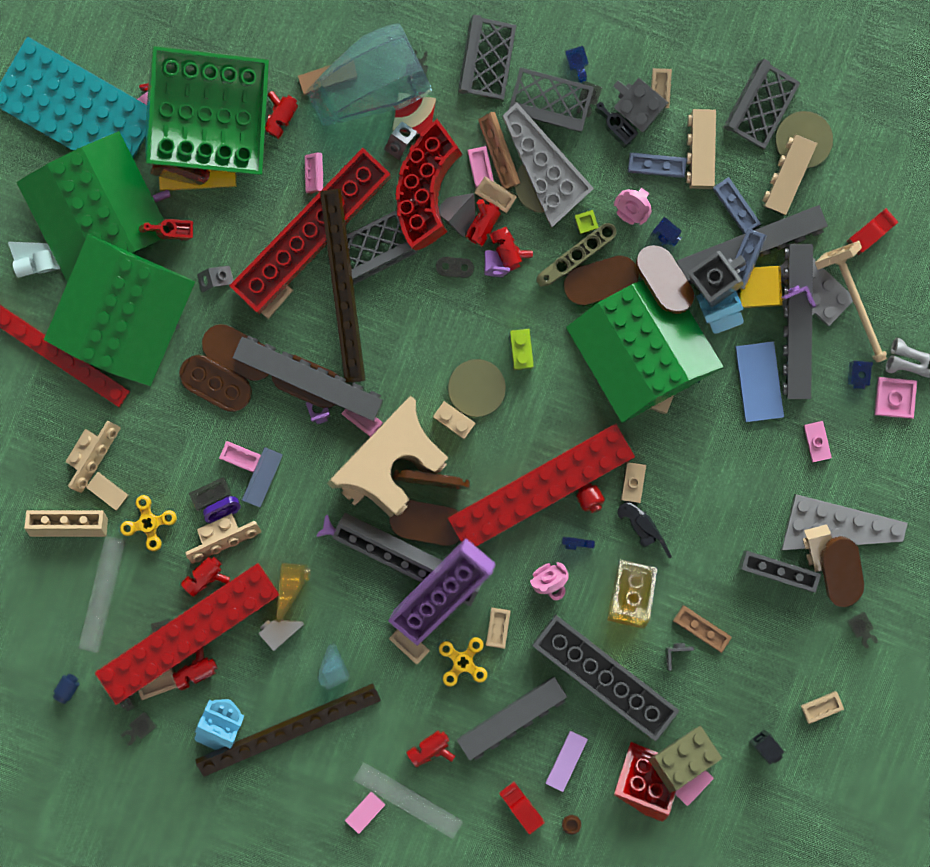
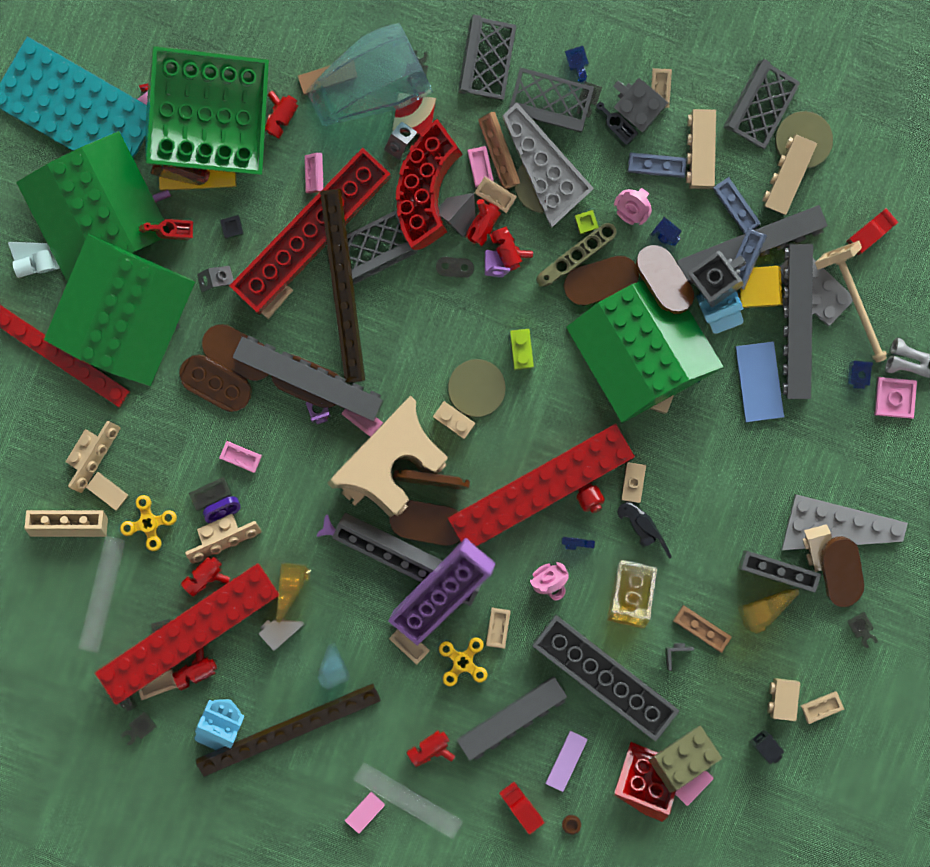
dark blue brick [53,674,80,704] -> none
sand blue tile [242,447,283,507] -> none
medium lavender bracket [781,286,816,308] -> none
bright pink plate [803,421,832,462] -> none
none -> black plate [220,215,244,239]
none -> clear yellow slope [738,588,799,633]
none -> tan brick [768,678,800,721]

